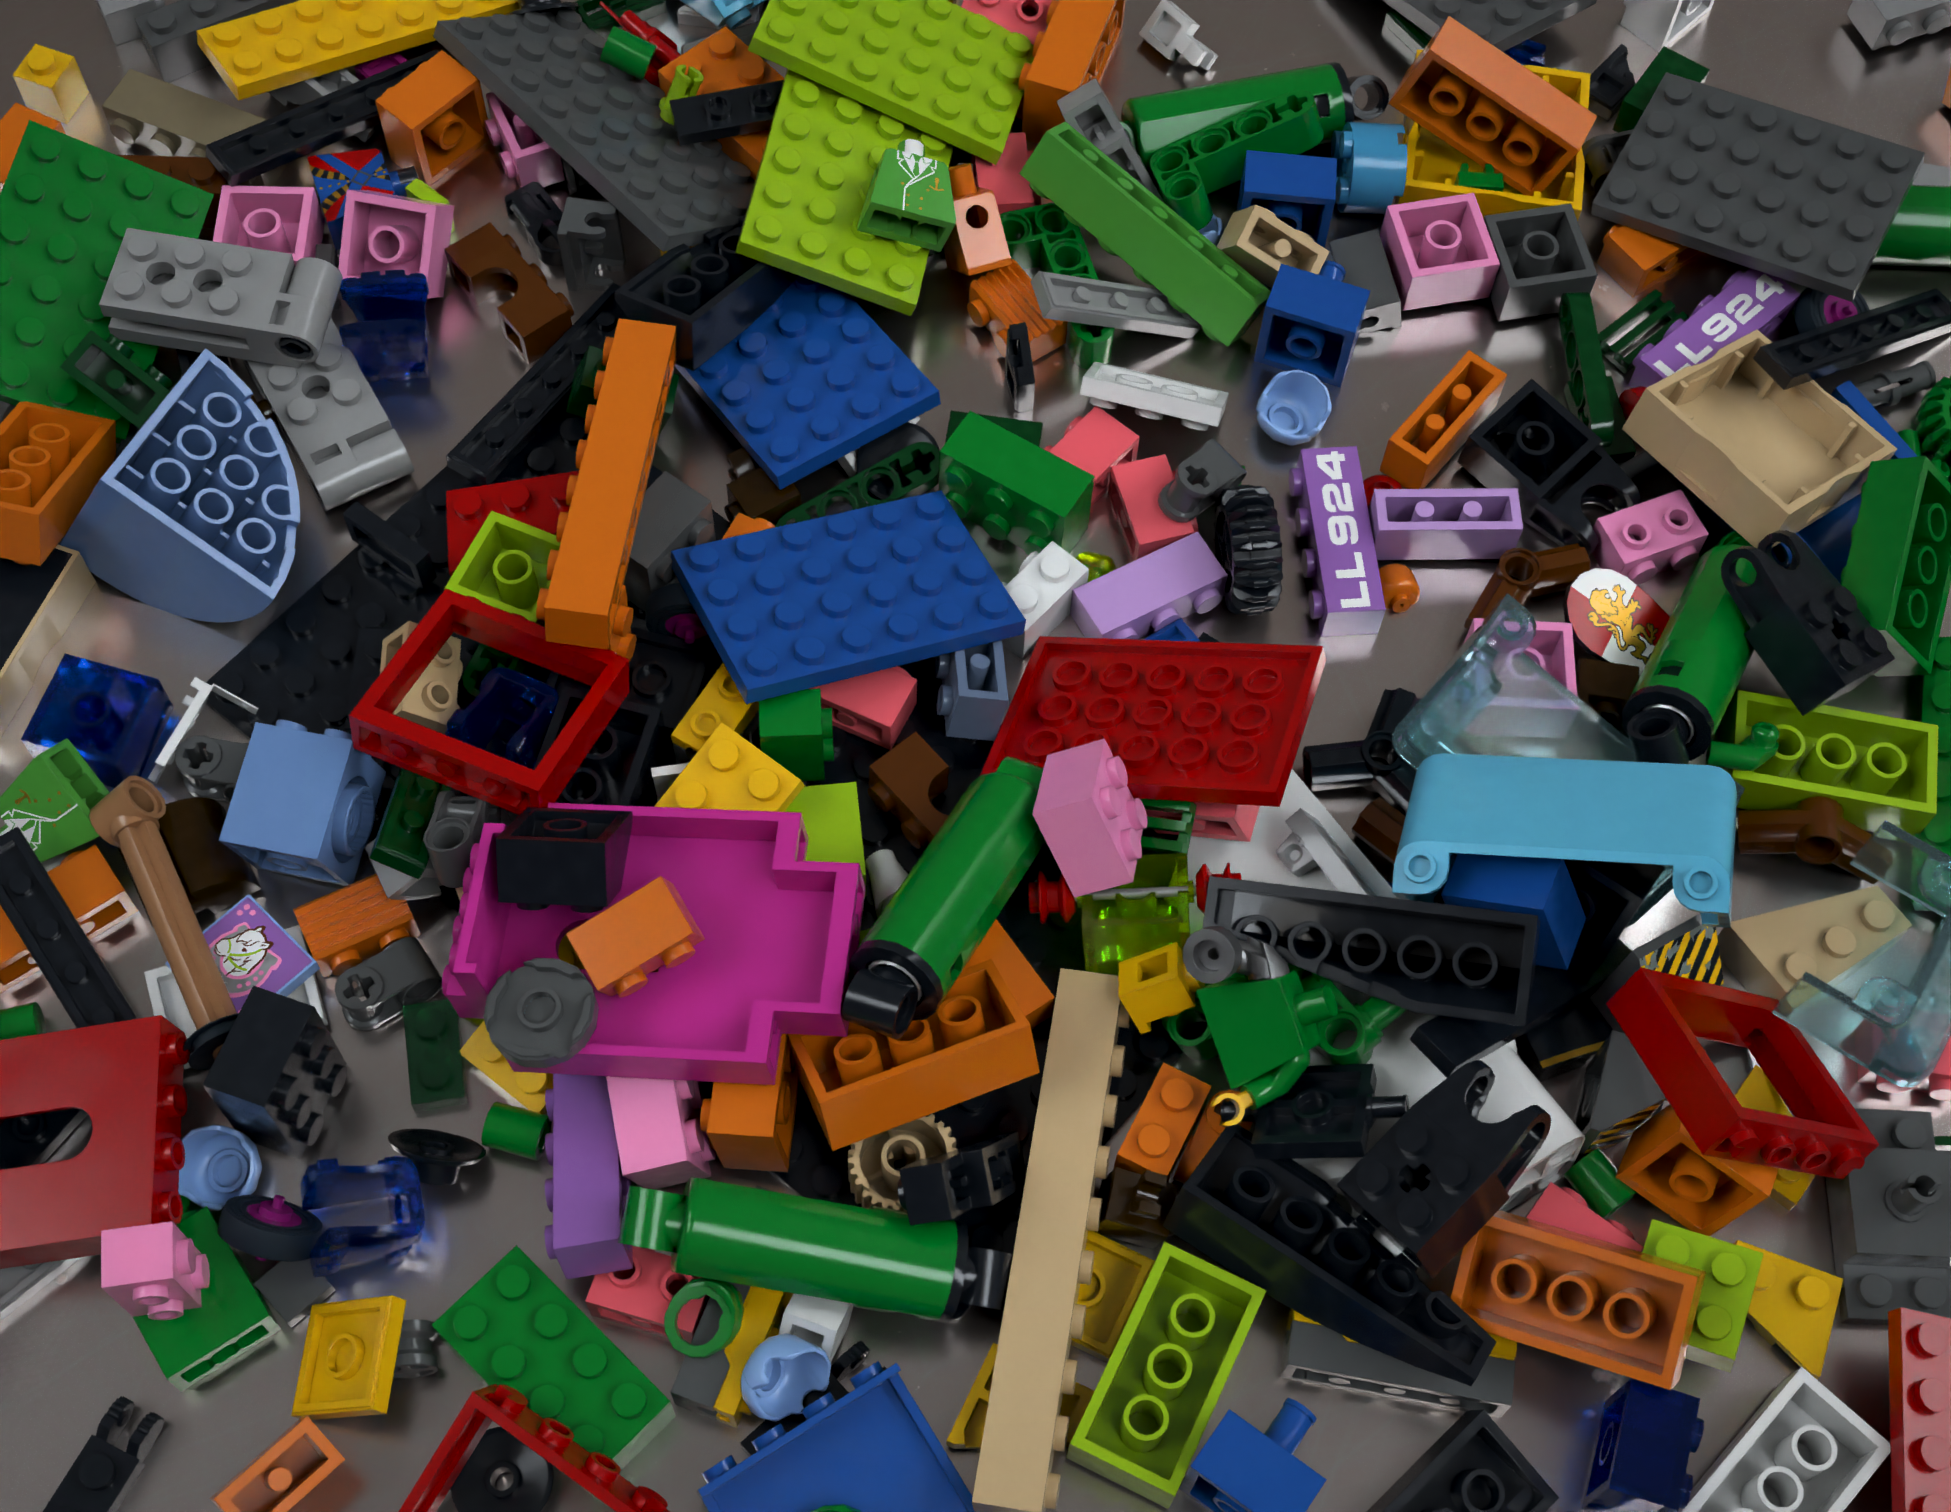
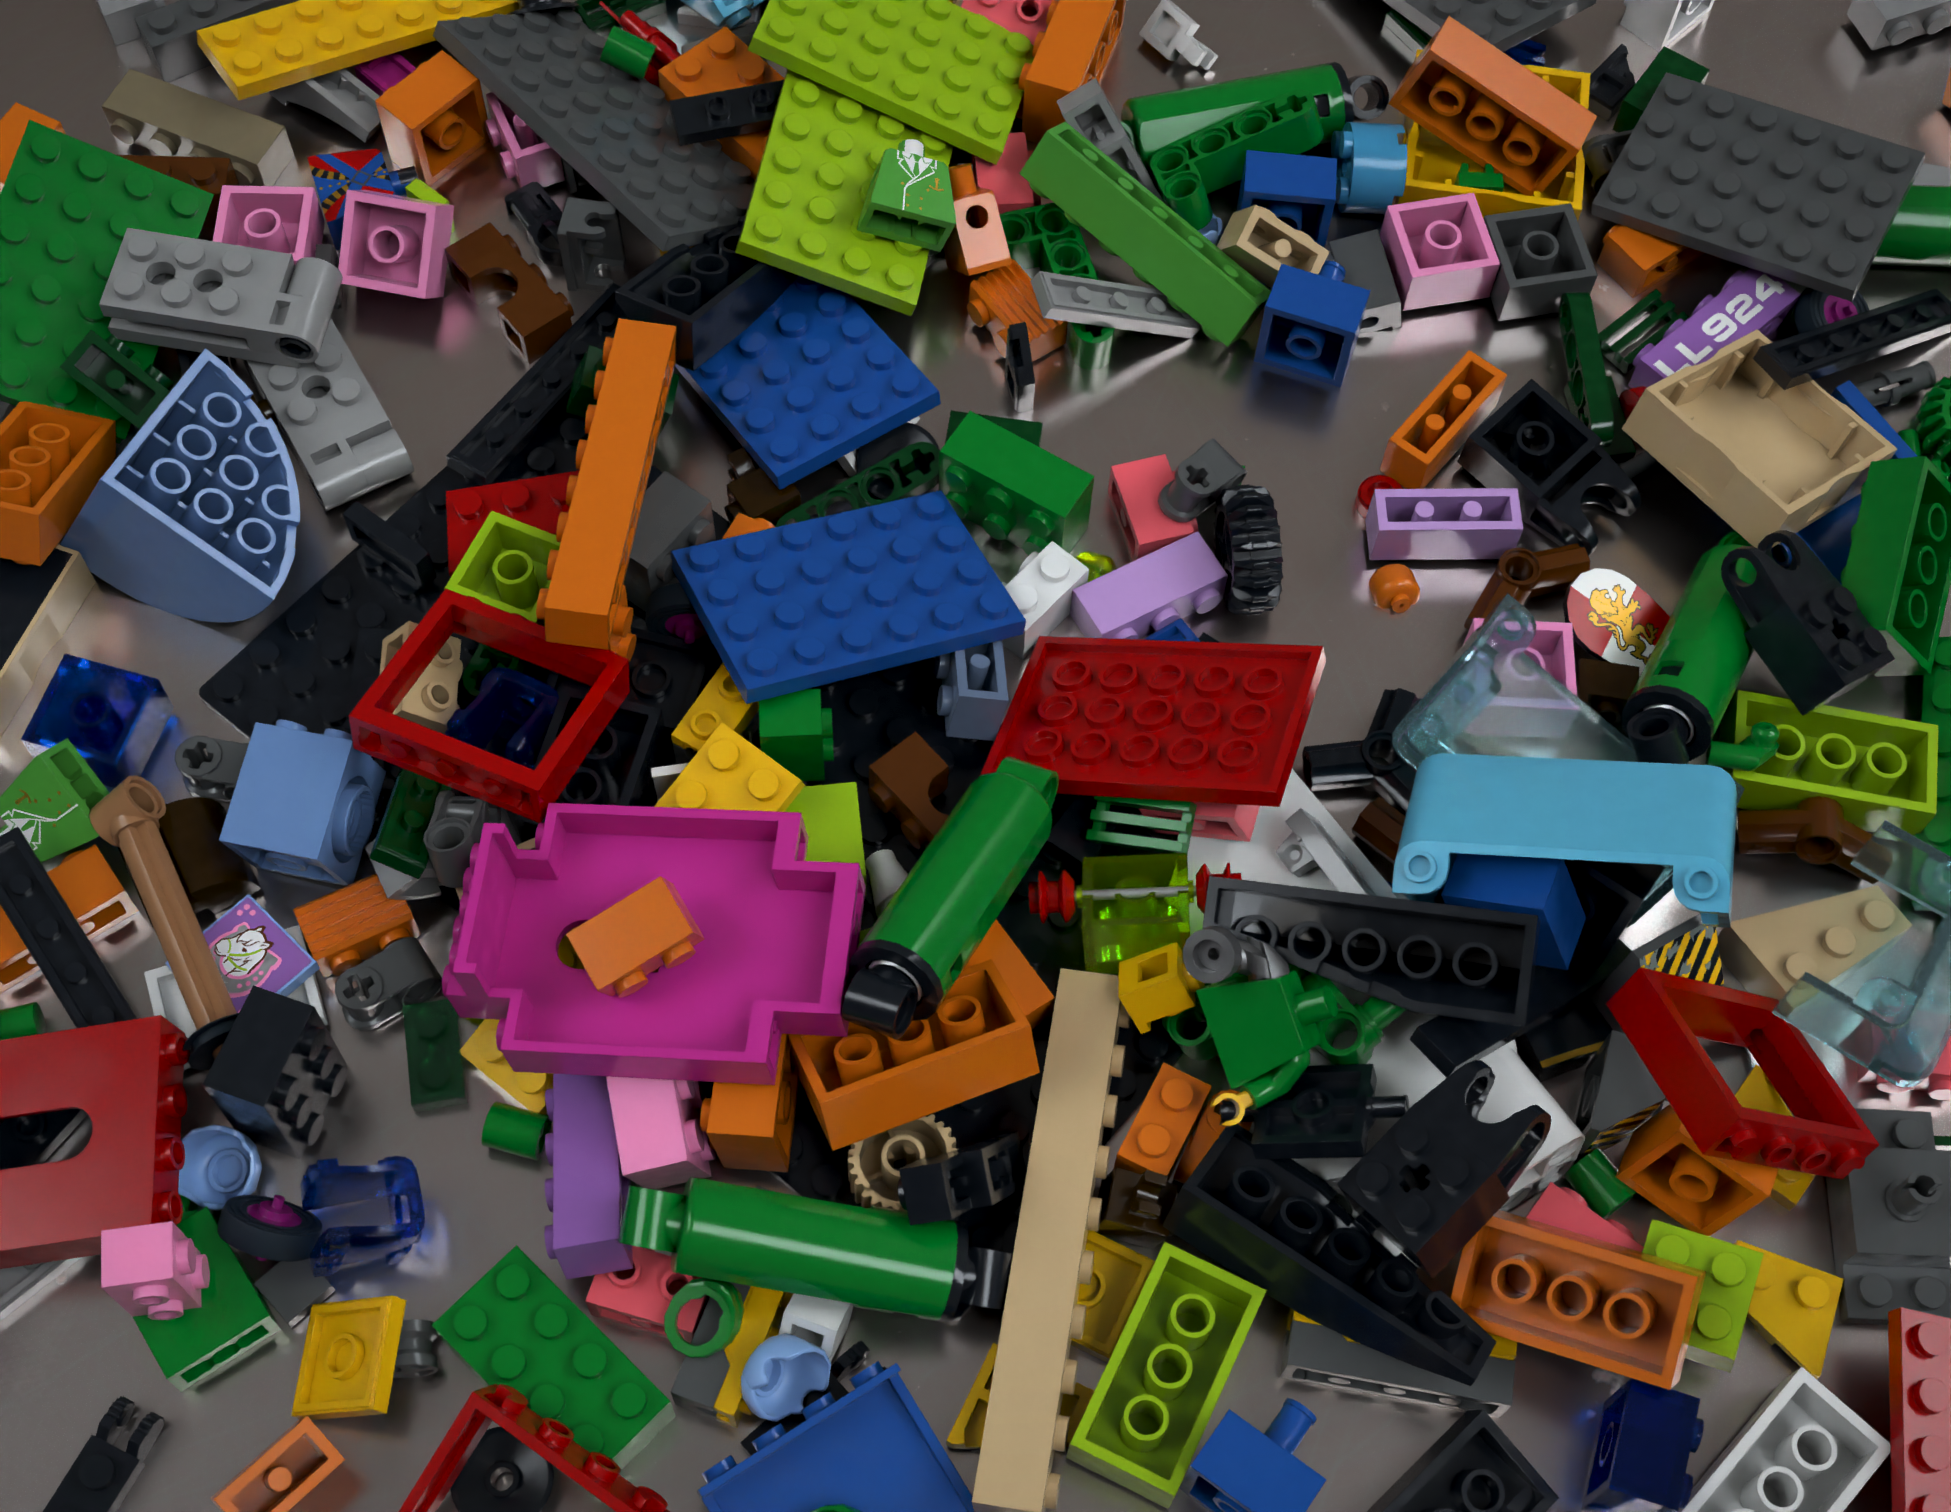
yellow brick [12,43,89,124] -> none
white piece [147,677,259,784] -> none
black tile [206,49,438,187] -> none
clear blue piece [339,270,429,382] -> none
black piece [388,1129,486,1185] -> none
dark grey tile [483,958,599,1068] -> none
black slope [495,807,633,913] -> none
lime pin [659,64,704,125] -> none
coral brick [809,666,917,750] -> none
bright pink brick [1032,739,1148,898] -> none
coral brick [1044,406,1140,507] -> none
white plate [1080,362,1229,431] -> none
light blue hair [1256,369,1332,446] -> none
medium lavender brick [1289,446,1386,637] -> none
bright pink brick [1592,489,1709,585] -> none

